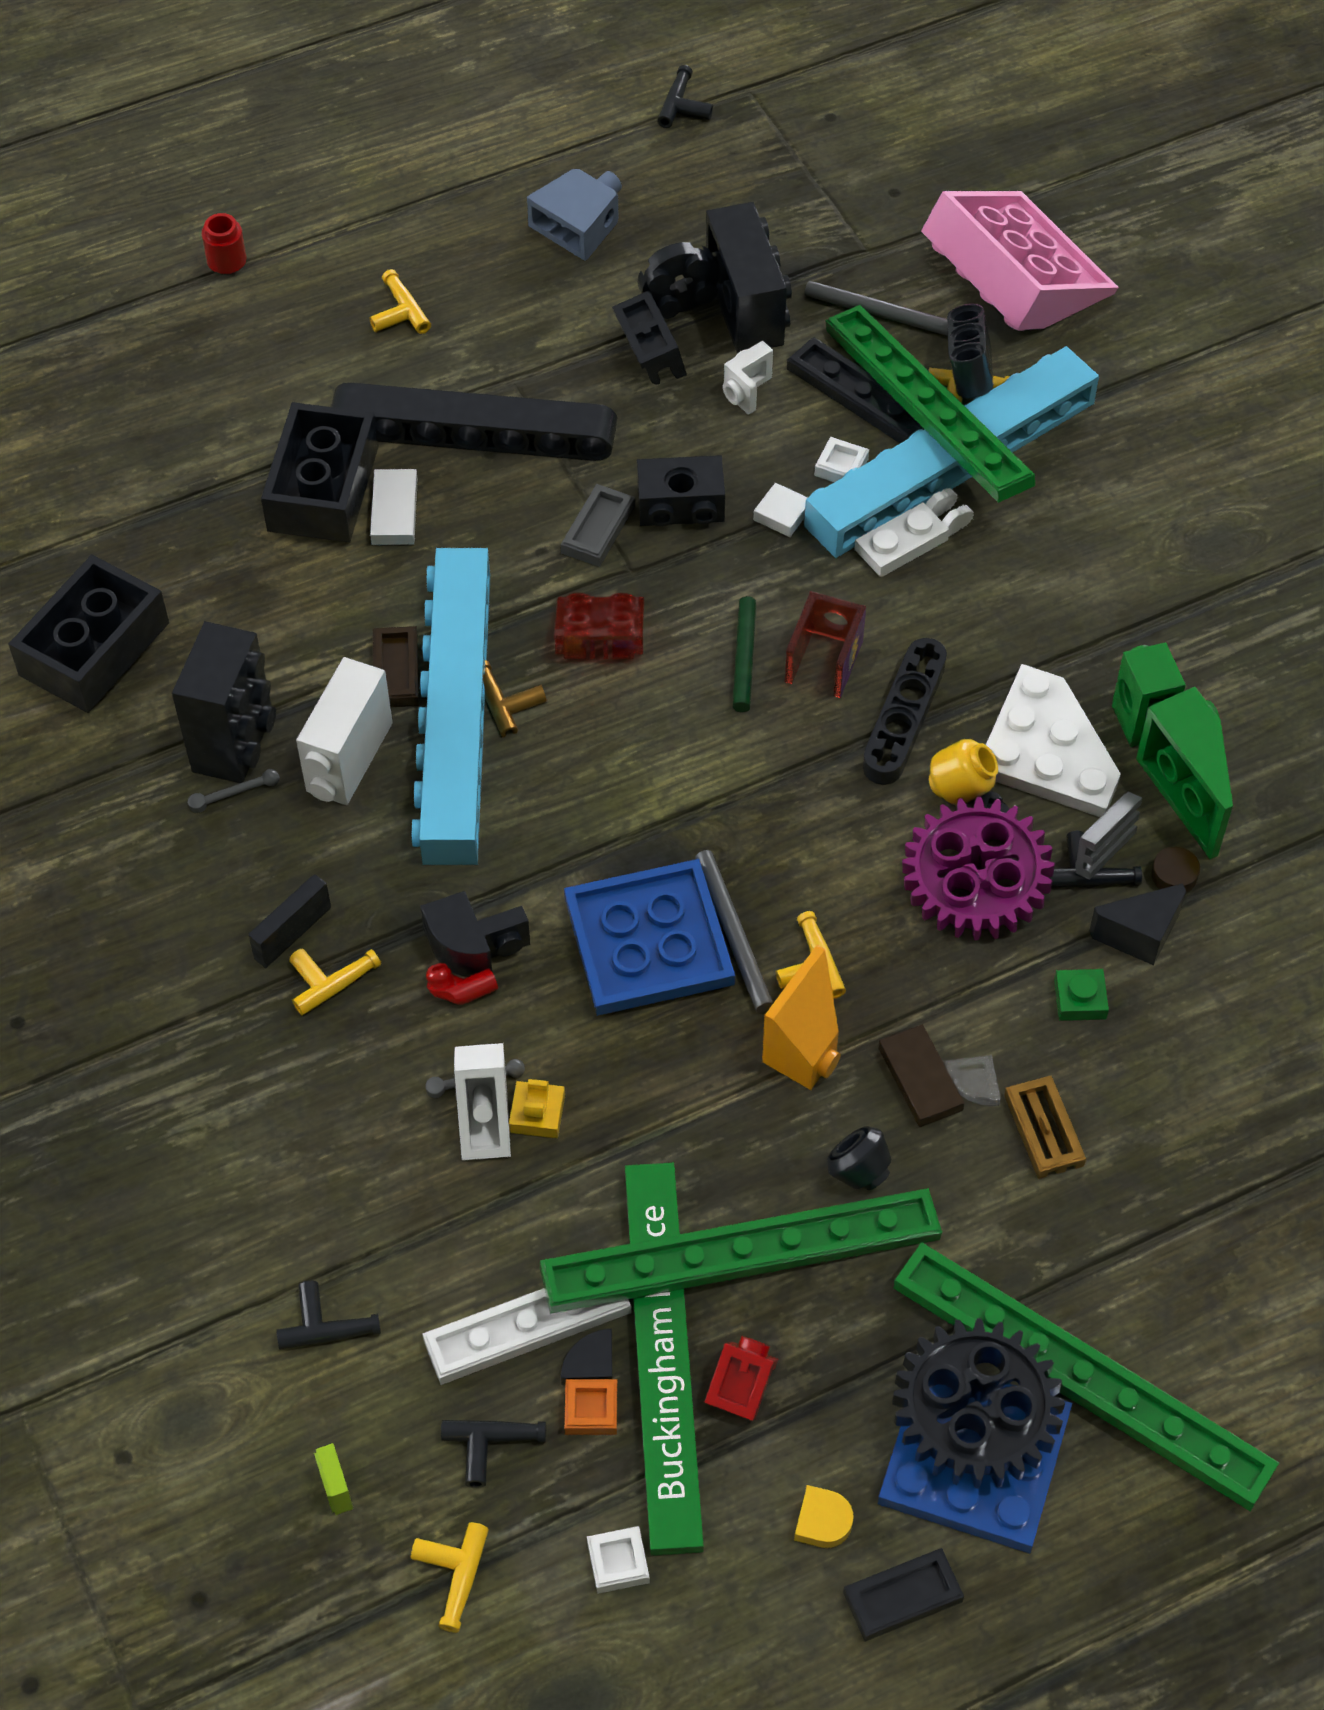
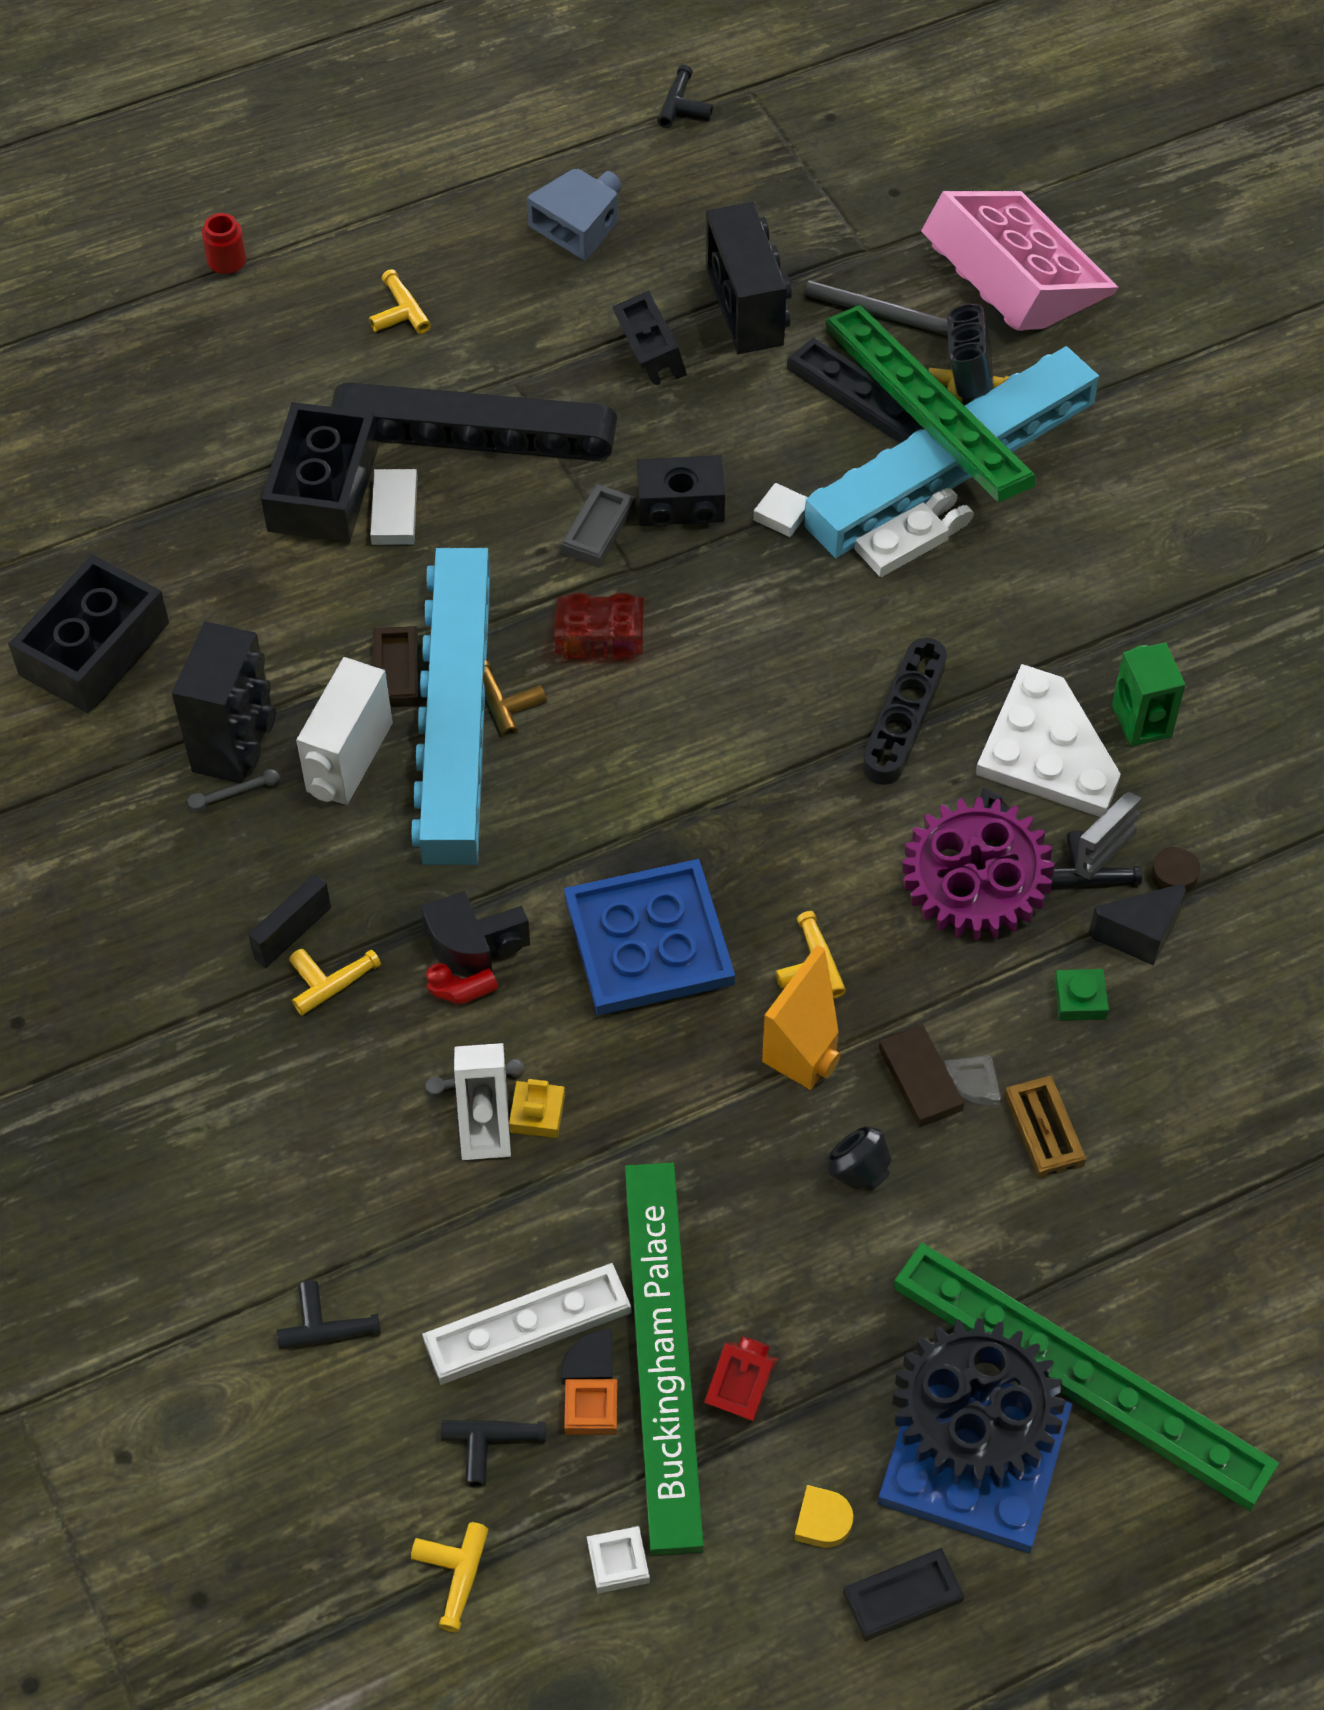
lime tile [314,1443,353,1515] -> none
green tile [540,1188,942,1314] -> none
black plate [638,242,720,319] -> none
dark grey bar [695,850,773,1013] -> none
white bracket [723,341,773,415] -> none
dark green bar [733,596,756,712] -> none
clear red piece [785,591,866,698] -> none
white tile [814,437,869,482] -> none
yellow head [929,739,998,806] -> none
green slope [1136,687,1233,860] -> none

